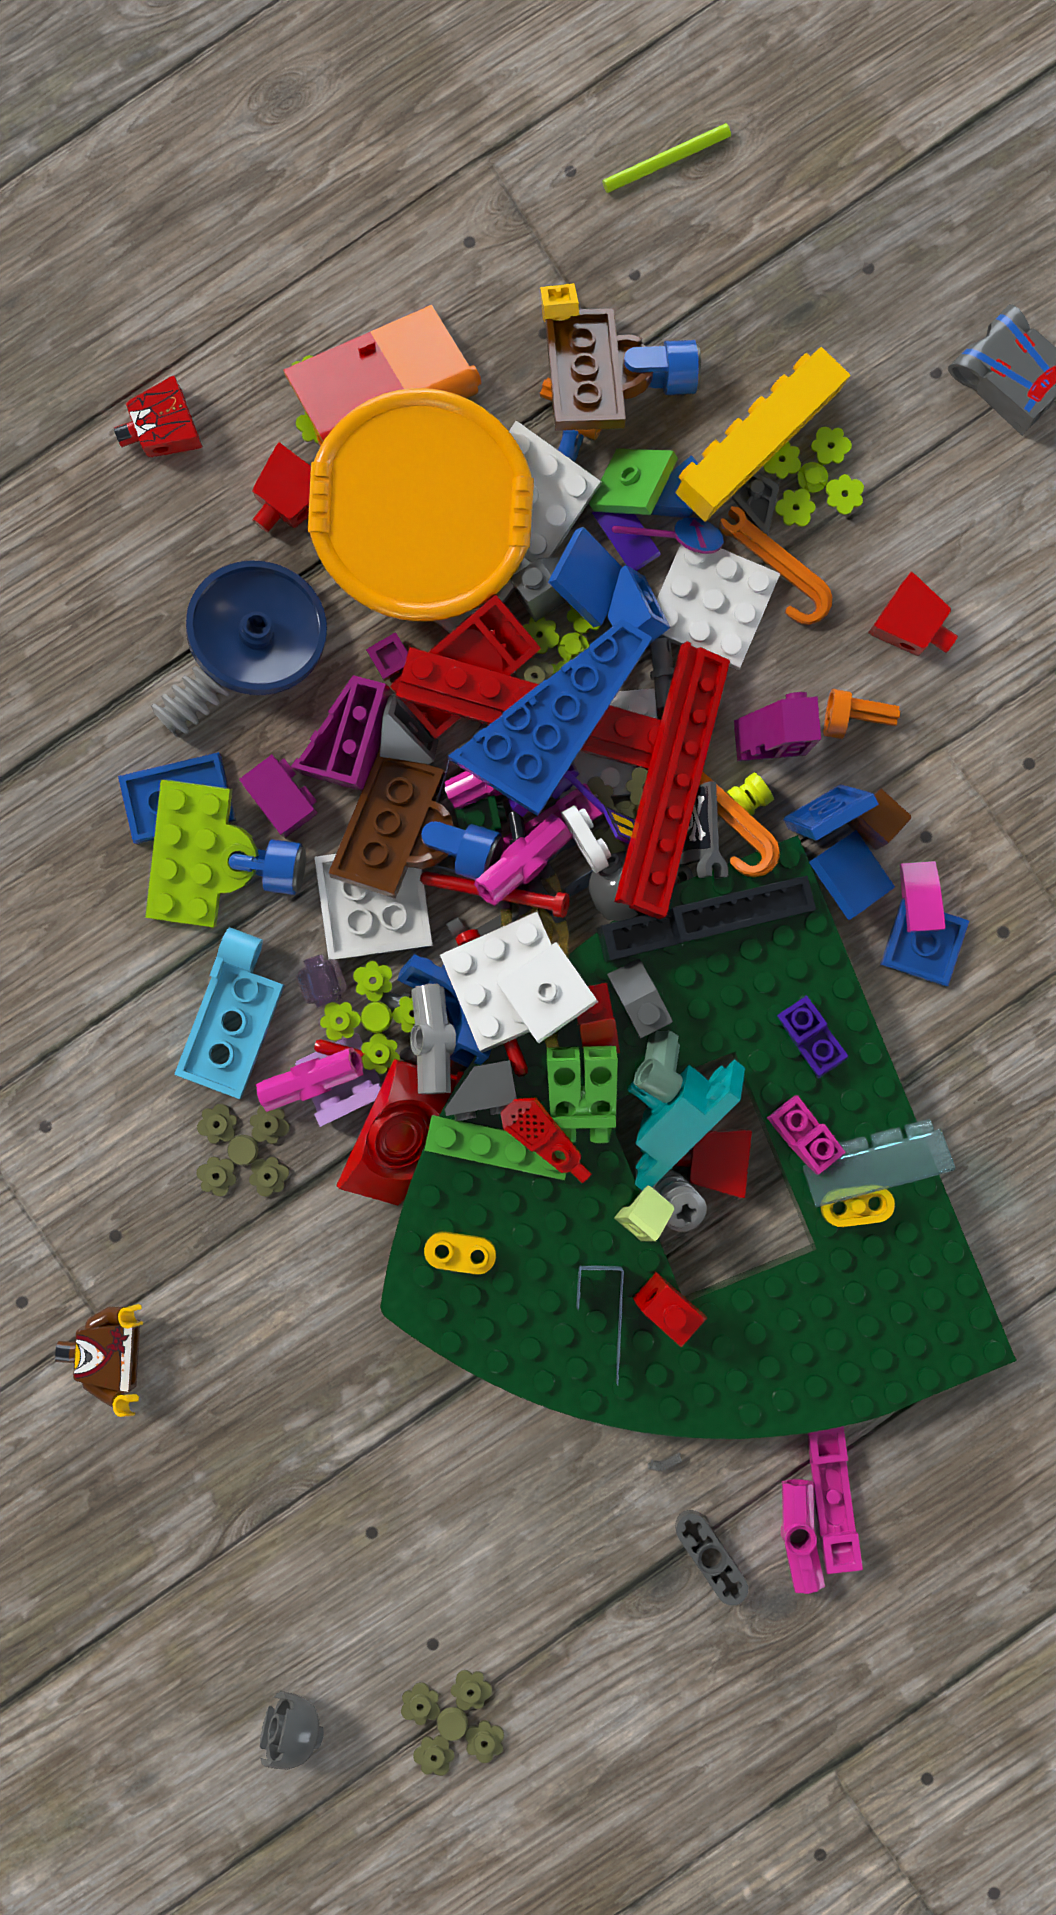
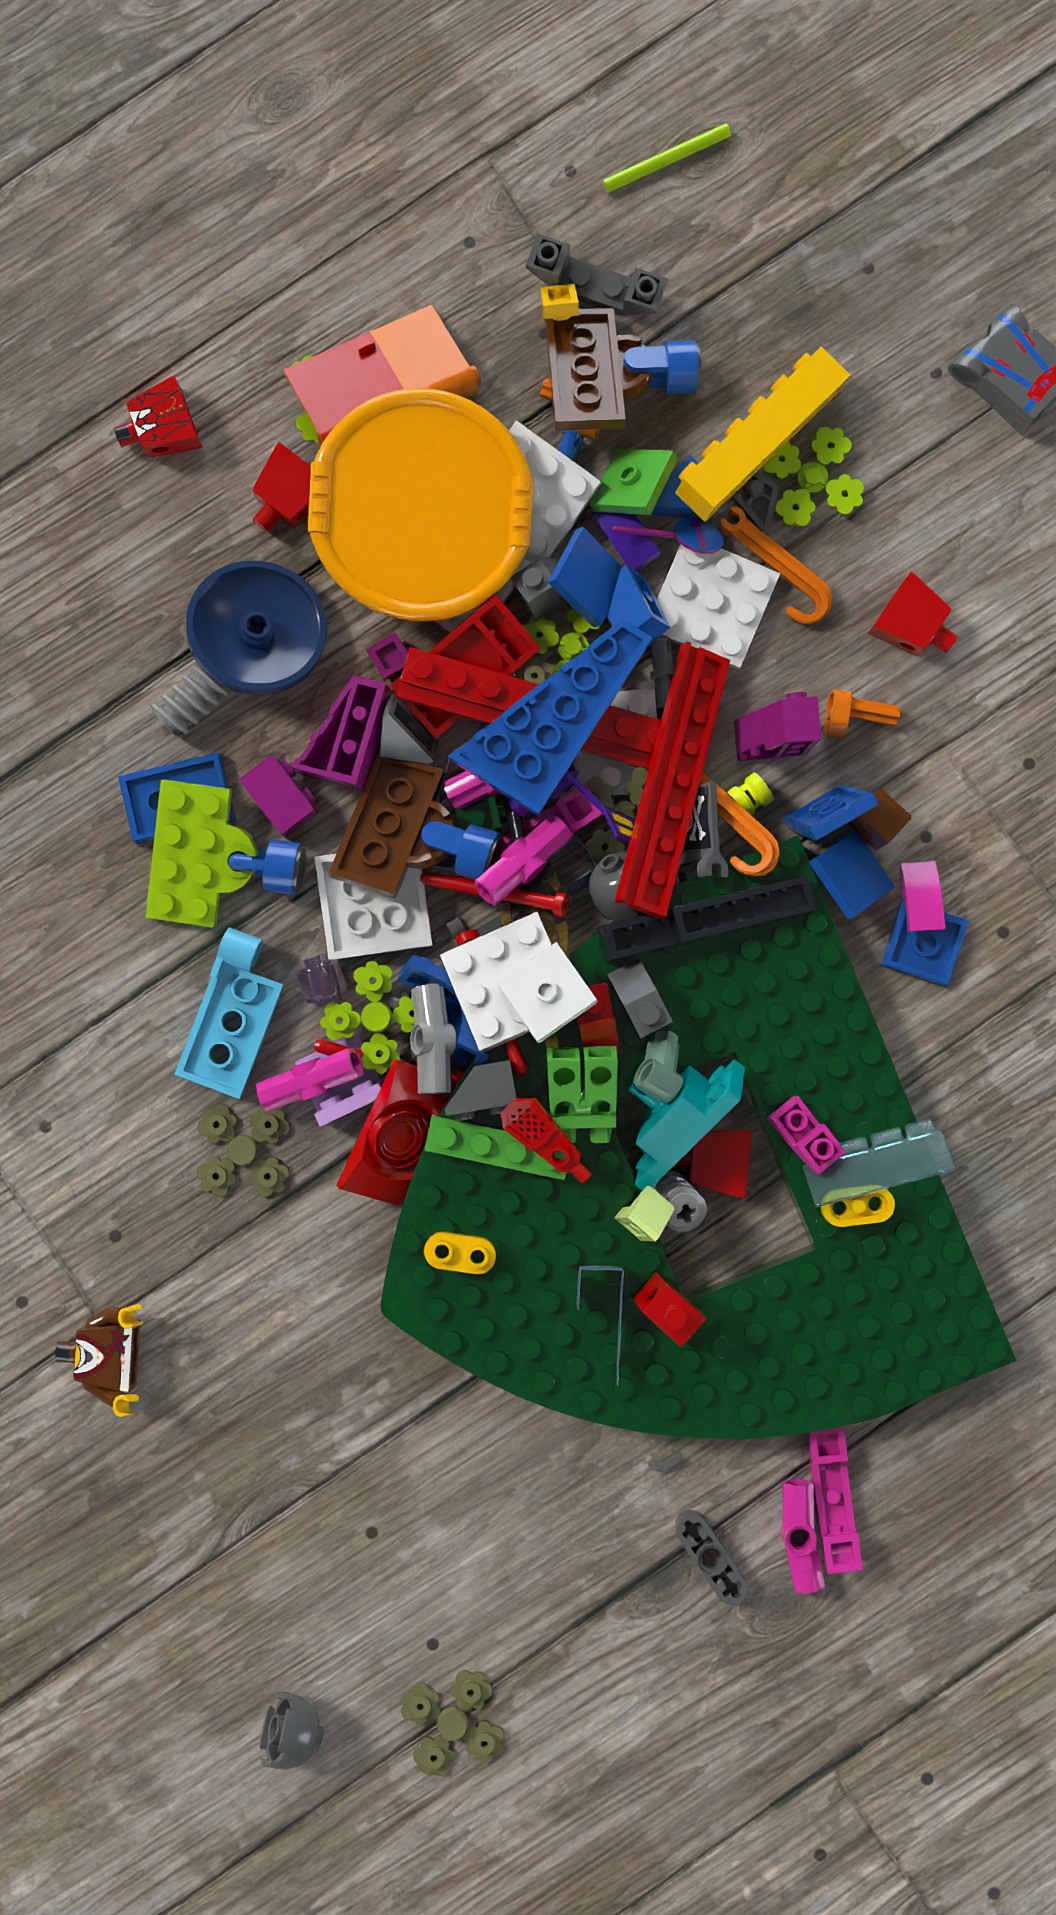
white plate [561,806,611,873] -> none
dark purple slope [777,996,848,1078] -> none
none -> dark grey slope [526,233,668,315]

